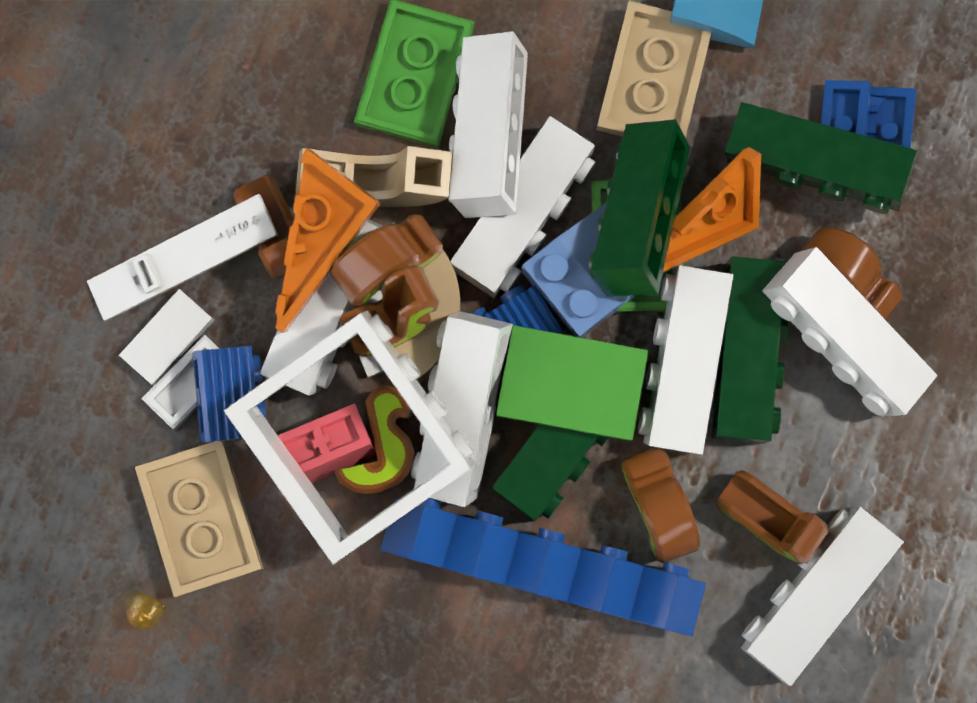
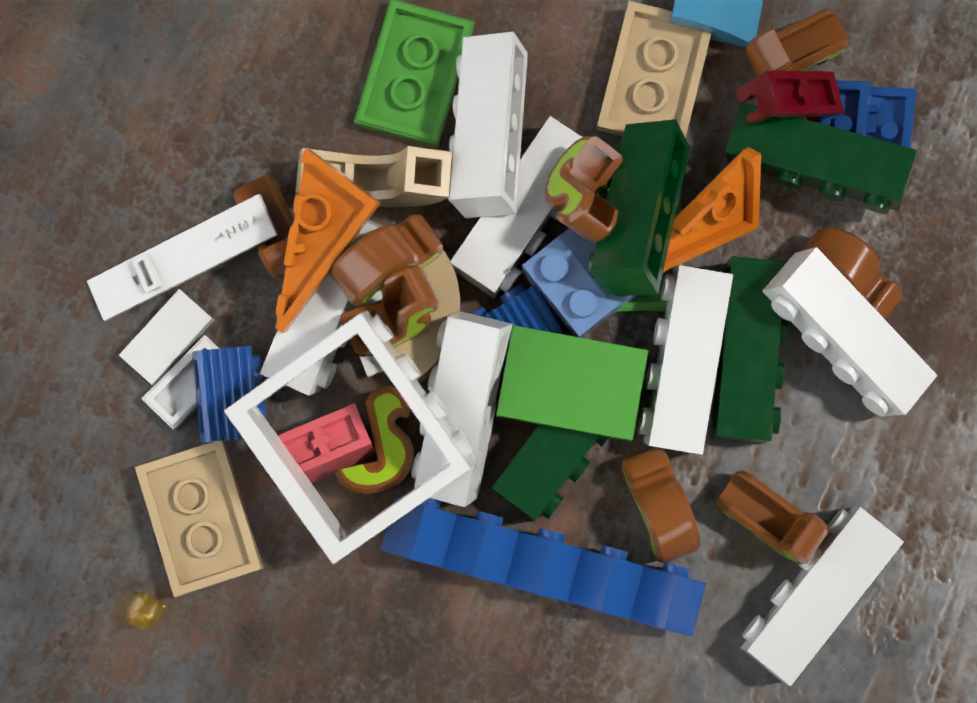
none -> dark orange animal [544,135,623,243]
none -> dark red hinge [736,70,844,122]
none -> dark orange animal [745,9,850,76]

